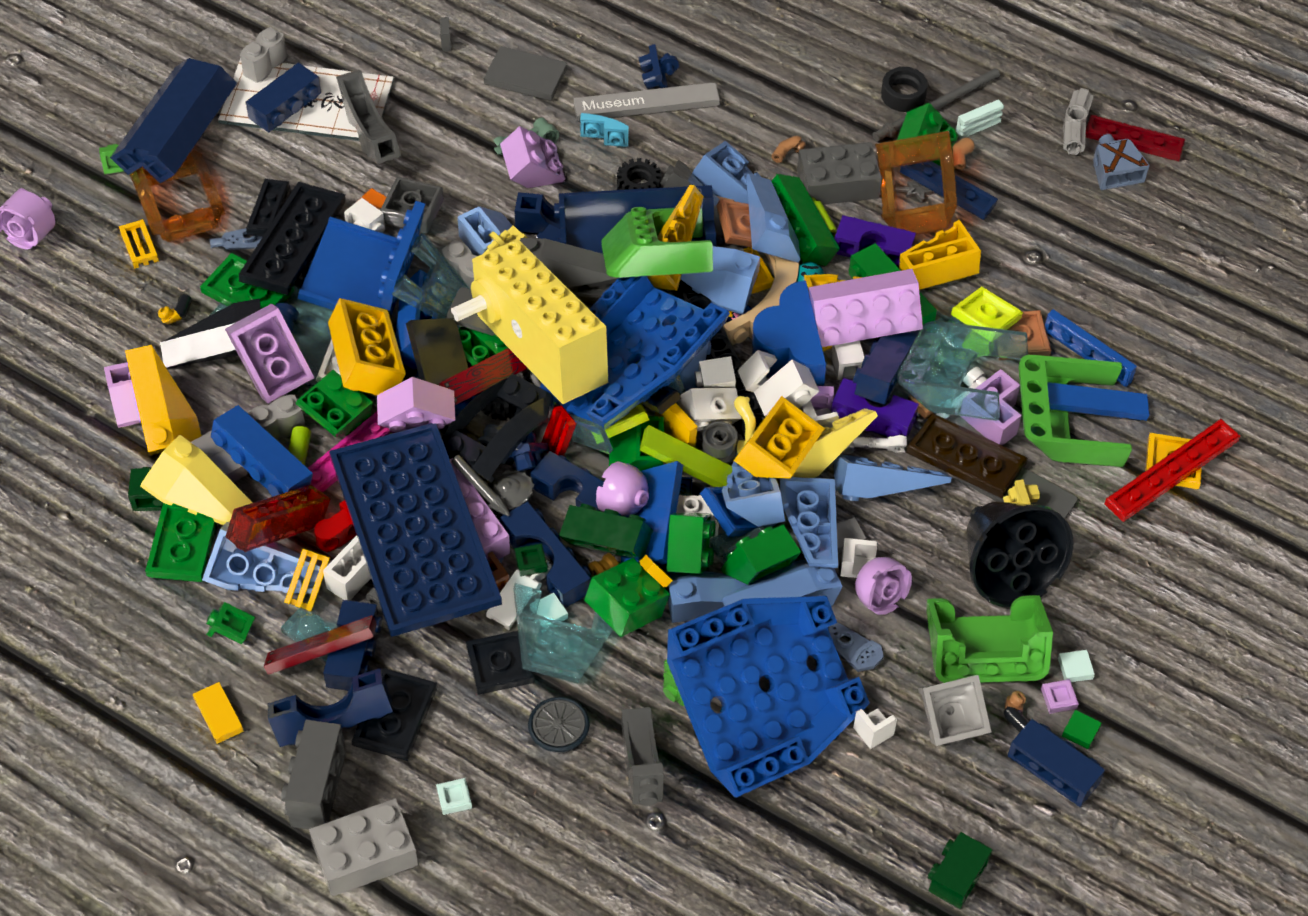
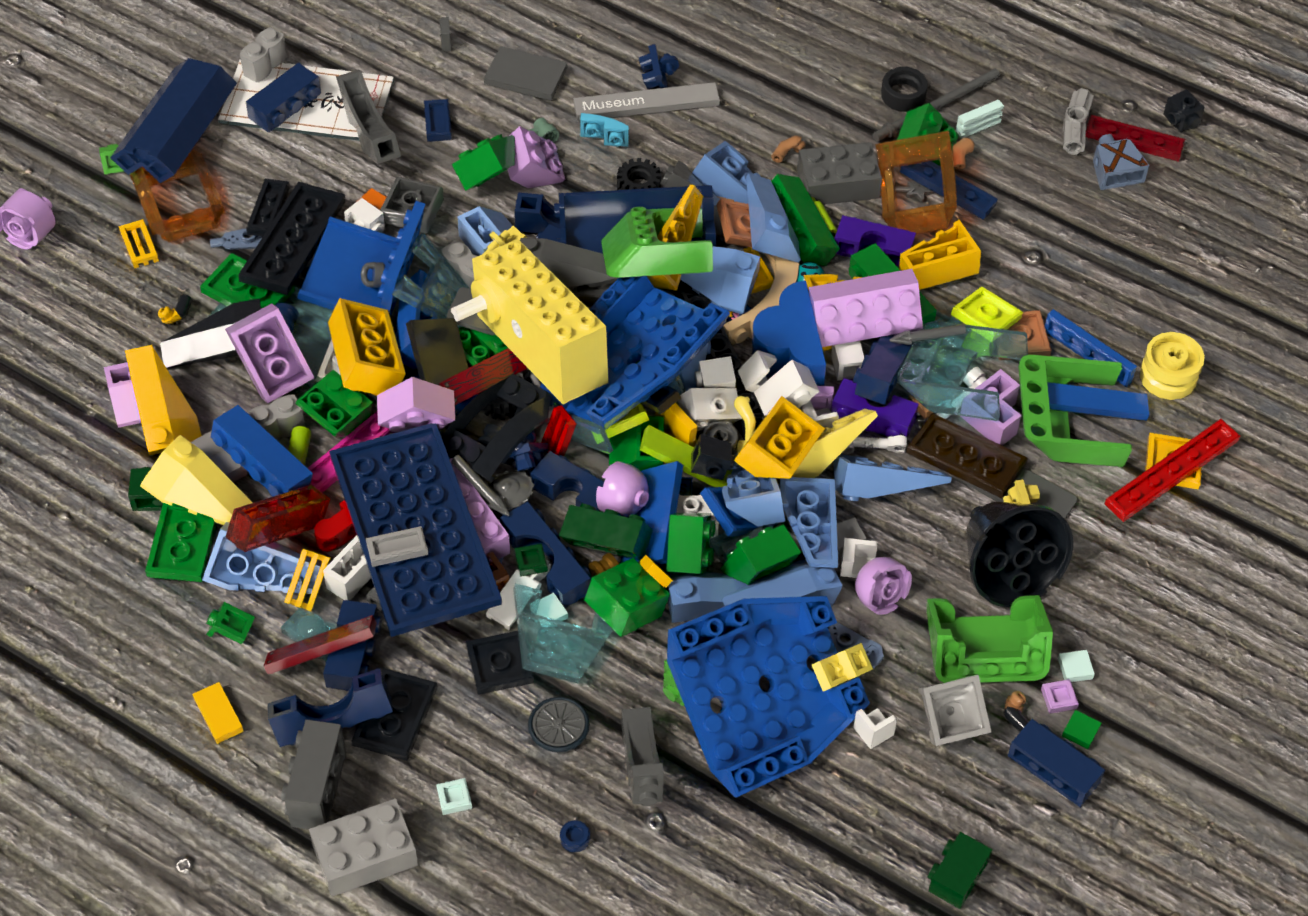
none -> dark grey tile [361,262,385,288]
none -> light grey tile [366,526,428,567]
none -> dark blue tile [424,99,452,142]
none -> green slope [452,134,515,191]
none -> dark blue tile [560,820,590,852]
none -> black brick [691,435,735,480]
none -> light yellow slope [812,643,873,691]
none -> dark grey piece [889,324,966,345]
none -> light yellow wheel [1140,332,1205,400]
none -> black brick [1163,89,1205,133]

